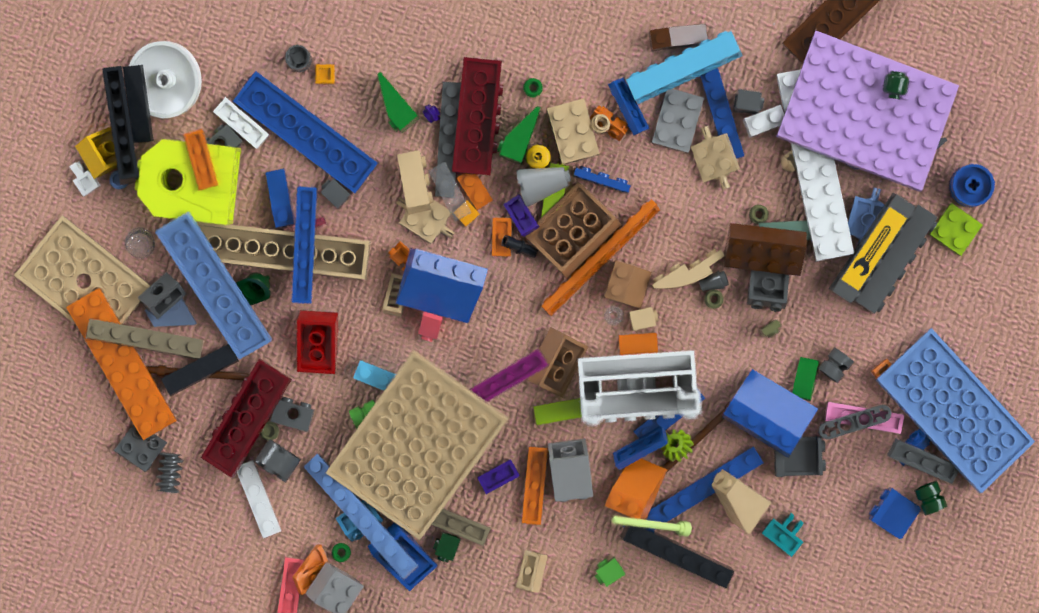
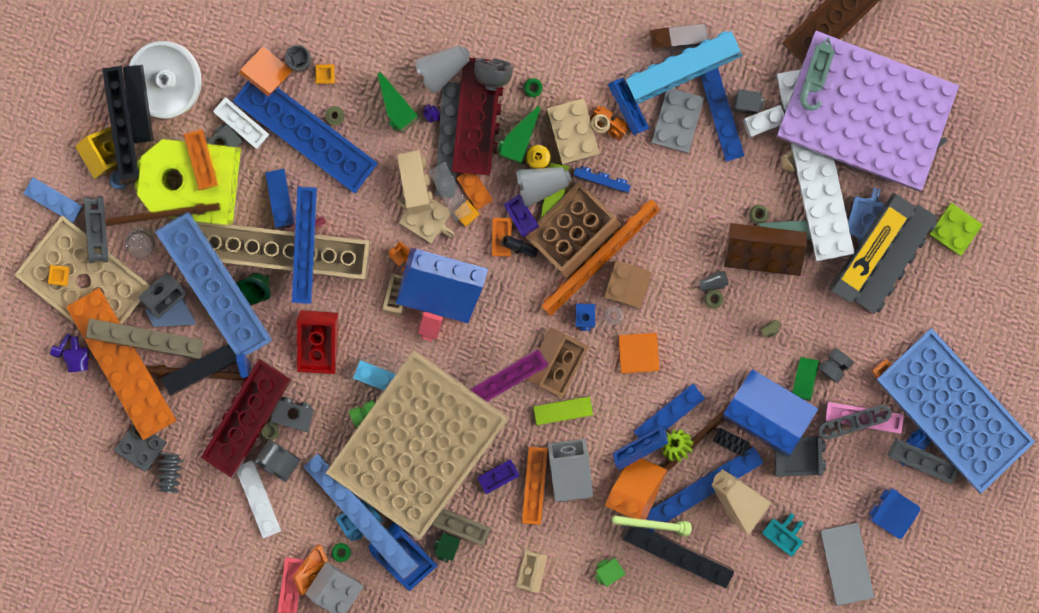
white plate [70,161,101,197] -> none
dark grey brick [320,179,351,209] -> none
white wedge [578,351,701,425] -> none
tan brick [629,307,659,331] -> none
tan slope [651,249,725,289] -> none
tan plate [691,126,740,190] -> none
dark grey plate [747,270,789,312] -> none
dark green head [883,71,909,99] -> none
dark green wheel [914,481,948,516] -> none
blue wheel [948,164,995,207] -> none
none -> medium blue plate [23,178,83,223]
none -> light orange tile [48,265,70,286]
none -> dark purple hand [50,333,71,358]
none -> dark purple piece [63,336,89,372]
none -> dark grey plate [83,196,108,263]
none -> reddish brown bar [105,203,221,226]
none -> blue tile [236,354,251,378]
none -> orange tile [239,47,293,97]
none -> olive plate [325,106,345,125]
none -> light grey cone [415,45,470,93]
none -> flat silver cylinder [475,57,514,90]
none -> blue brick [575,304,595,331]
none -> black tyre [713,427,750,457]
none -> sand green plate [800,37,835,111]
none -> light grey tile [820,522,874,606]

